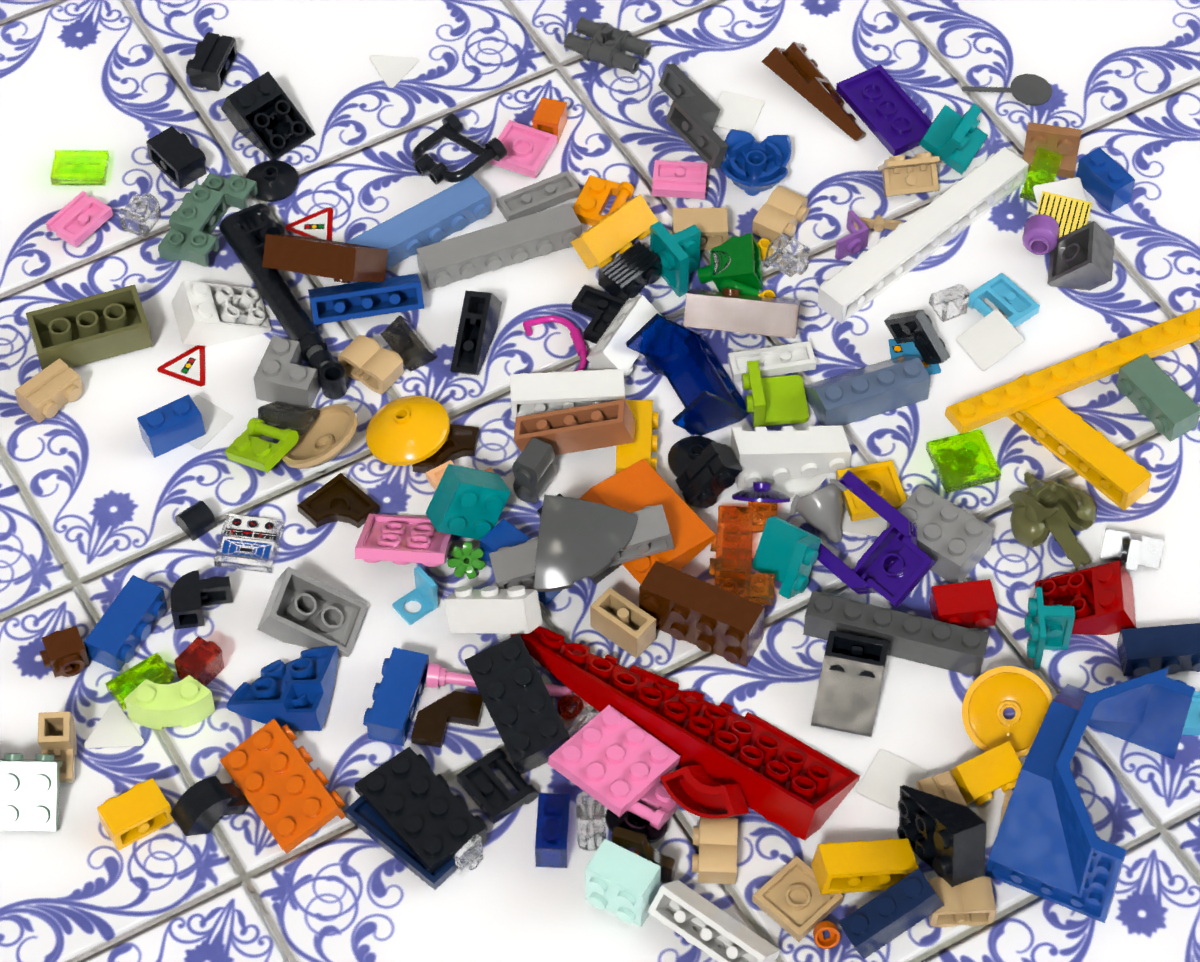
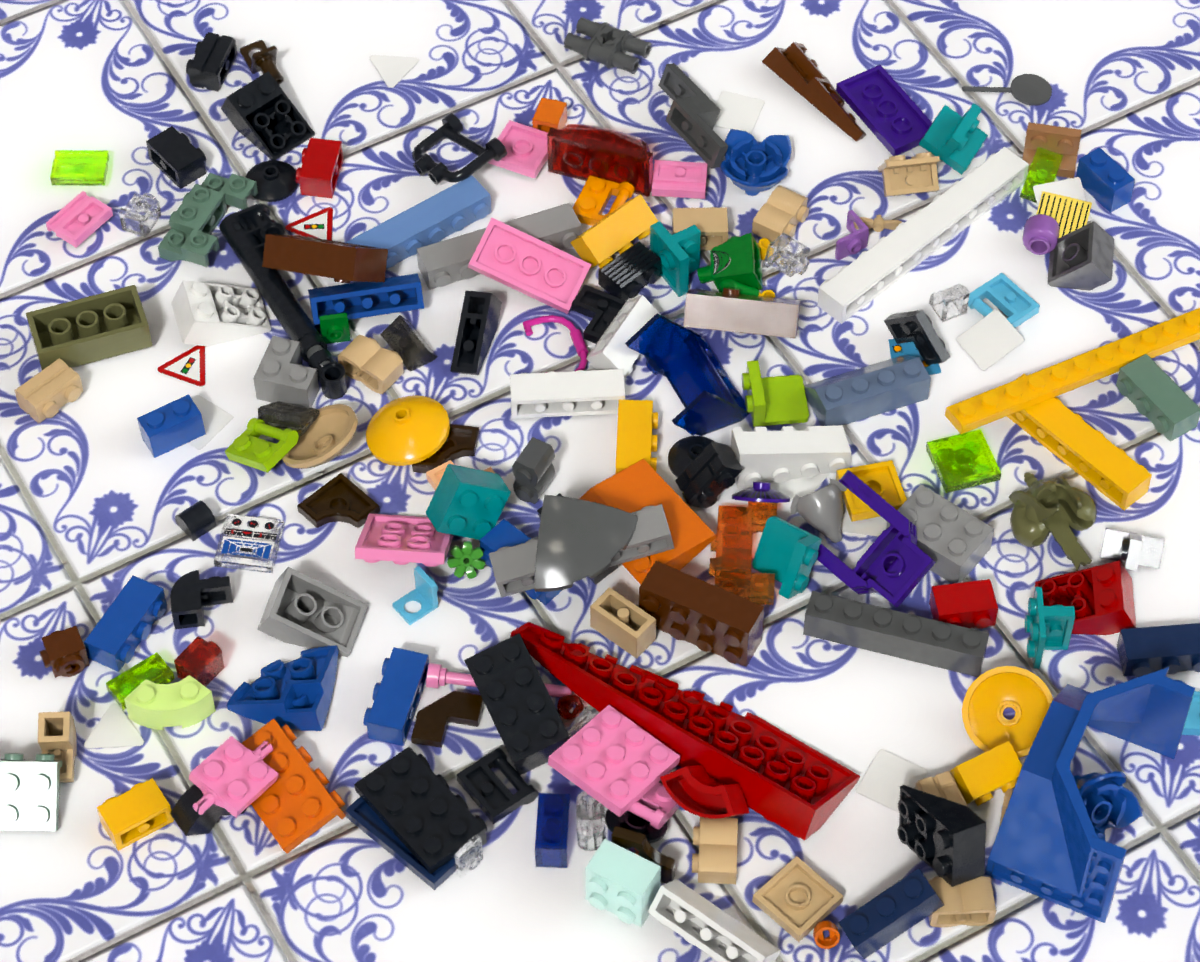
white brick [444,585,543,634] -> none
light grey plate [496,170,580,221] -> none
nougat brick [514,399,636,455] -> none
white plate [728,341,817,382] -> none
slope [811,630,890,737] -> none
yellow brick [811,838,918,895] -> none
none -> bright pink plate [188,736,279,818]
none -> dark brown bracket [240,40,284,85]
none -> red brick [296,138,344,198]
none -> green bracket [319,313,350,344]
none -> bright pink plate [468,218,592,314]
none -> clear red windscreen [547,124,653,197]
none -> blue brick [1073,771,1143,841]

